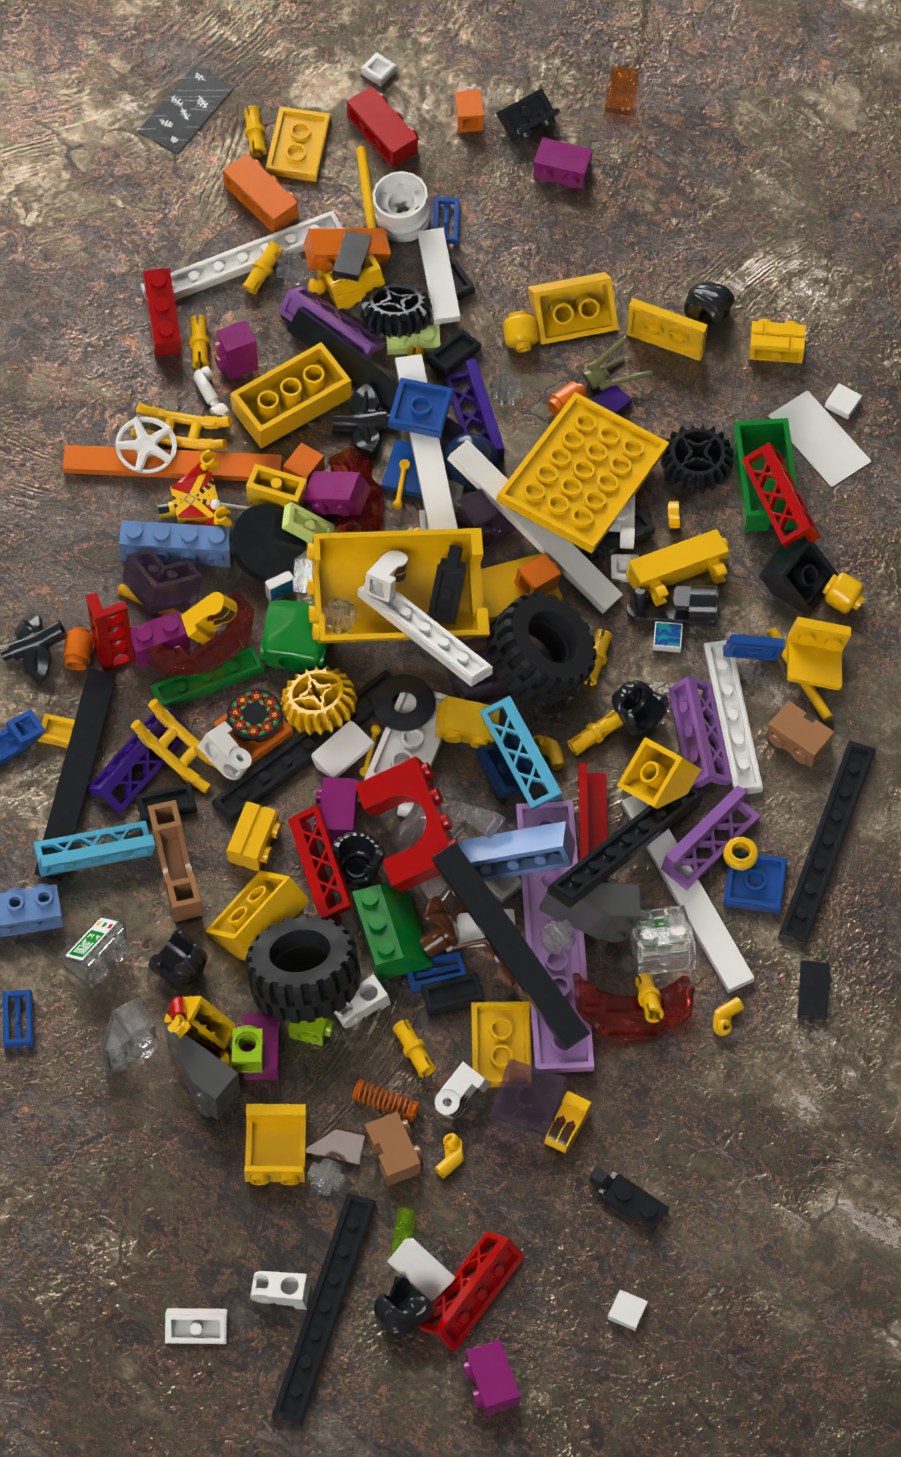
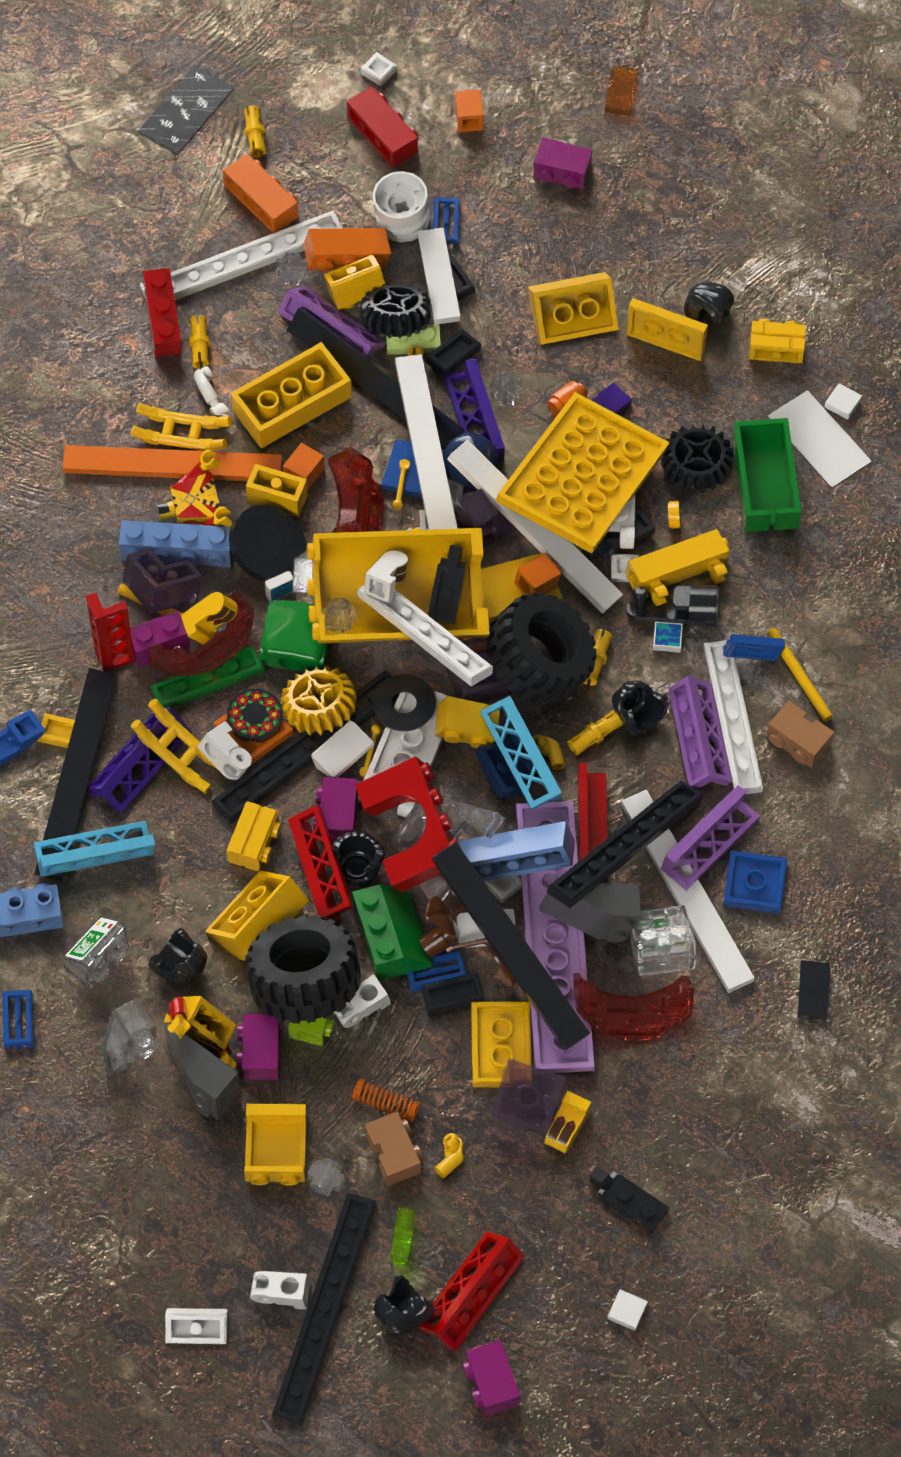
black plant [0,613,67,683] -> none
orange brick [62,627,93,671] -> none
white wheel [115,417,177,474] -> none
black tile [135,783,197,824] -> none
medium nougat arch [148,800,203,922] -> none
white hinge [210,499,255,511] -> none
magenta brick [214,320,258,380] -> none
lime brick [232,1025,264,1073] -> none
yellow pin [242,241,284,295] -> none
yellow tile [265,106,331,182] -> none
yellowish green plate [282,502,335,543] -> none
magenta brick [303,471,371,516] -> none
tile [306,1127,366,1164] -> none
yellow arm [308,270,331,295] -> none
black plant [332,382,390,454] -> none
tile [333,231,372,282] -> none
yellow bar [356,146,377,228] -> none
white slope [387,1238,455,1302] -> none
blue tile [388,377,454,439] -> none
yellow pin [392,1019,436,1078] -> none
white leg [435,1062,491,1119] -> none
black bracket [496,88,560,141] -> none
yellow head [502,311,539,353] -> none
clear gear [540,919,576,955] -> none
olive plant [582,336,653,391] -> none
yellow slope [617,737,702,809] -> none
yellow pin [635,973,664,1023] -> none
yellow arm [712,997,744,1036] -> none
yellow piece [723,837,758,870] -> none
red fence [742,442,821,547] -> none
black slope [759,536,839,615] -> none
black tile [778,740,876,947] -> none
yellow bracket [787,617,851,691] -> none
yellow head [822,573,866,614] -> none

